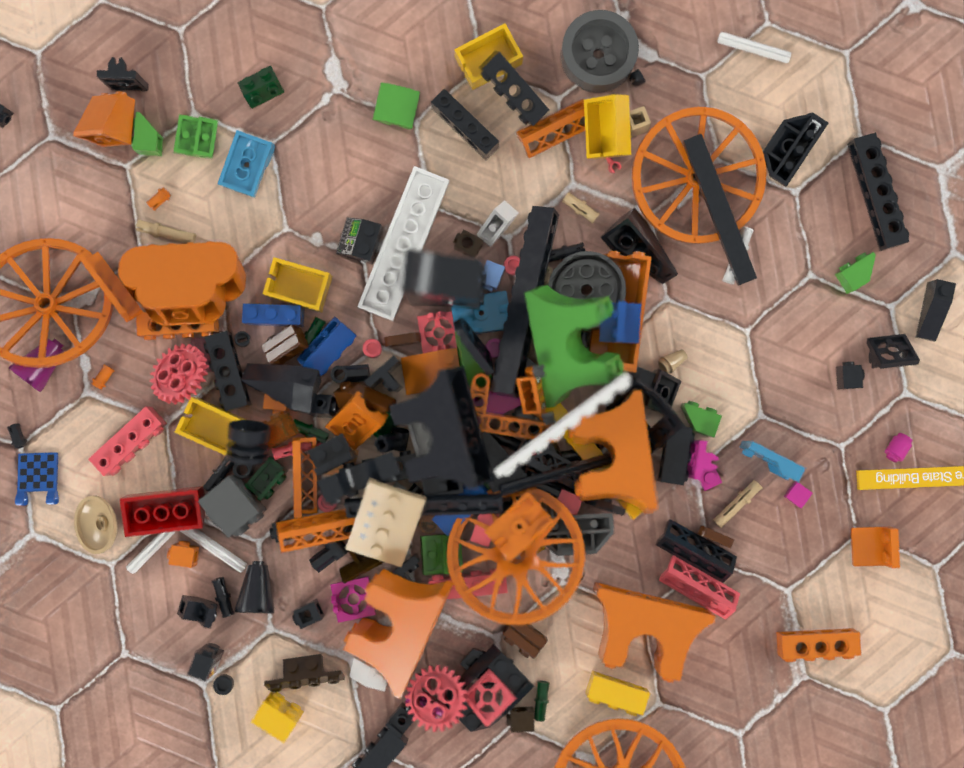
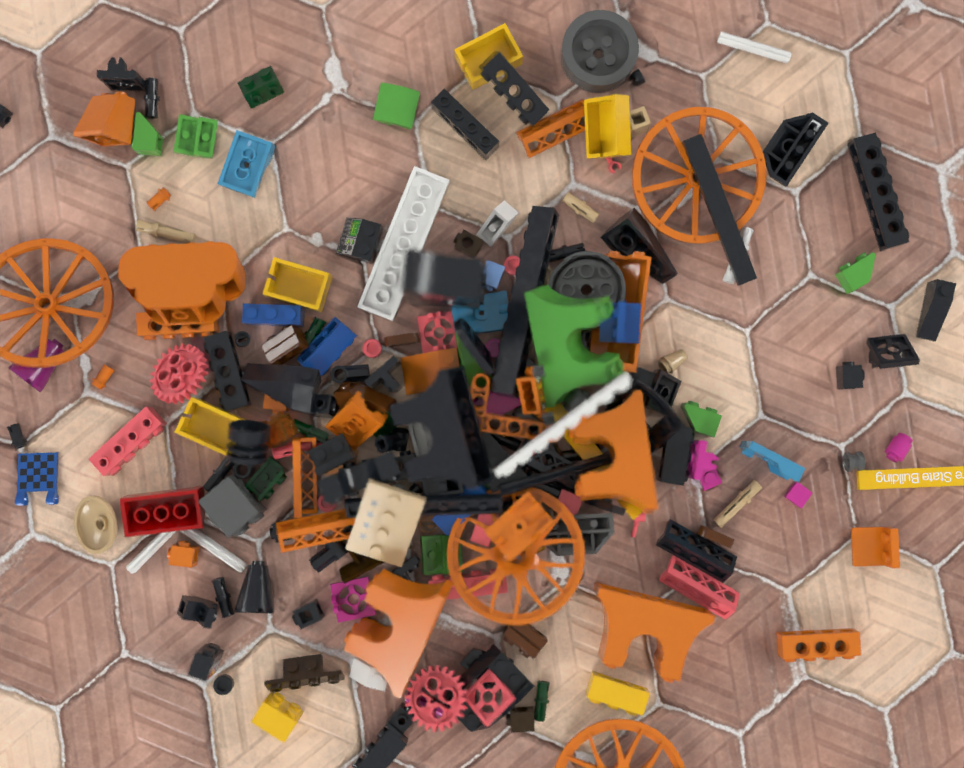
orange fence [77,252,143,323] -> none
none -> black pin [144,78,160,119]
none -> dark grey head [563,388,591,413]
none -> coral hand [631,512,646,538]
none -> dark grey wheel [843,451,865,472]

